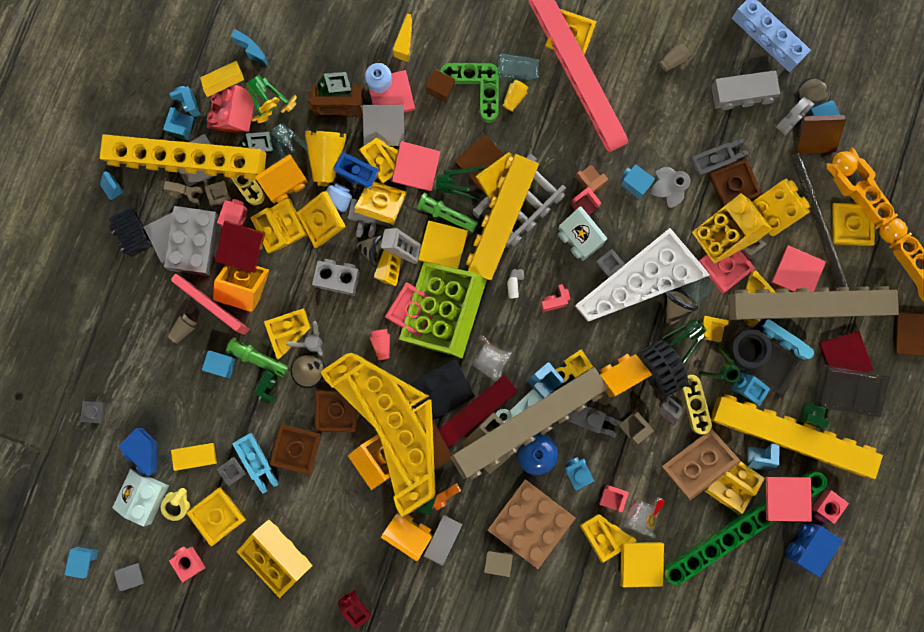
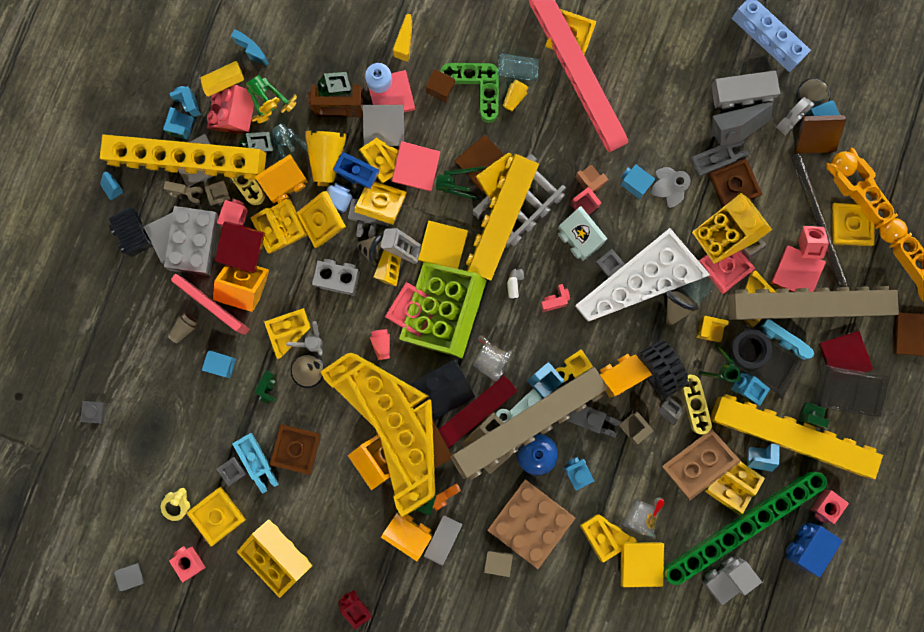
dark azure panel [64,547,98,579] -> none
light aqua slope [112,469,169,527] -> none
blue slope [118,428,157,476] -> none
yellow tile [171,443,217,471] -> none
bright green pin [225,337,289,378] -> none
reddish brown tile [315,390,358,432] -> none
bright green pin [417,193,478,233] -> none
coral panel [599,484,629,512] -> none
dark tan cone [659,43,691,72] -> none
dark green plant [661,318,707,365] -> none
yellow bracket [752,179,811,236] -> none
coral tile [766,477,812,522] -> none
none -> light grey brick [702,556,762,605]
none -> dark grey slope [712,102,773,146]
none -> coral brick [798,226,829,259]

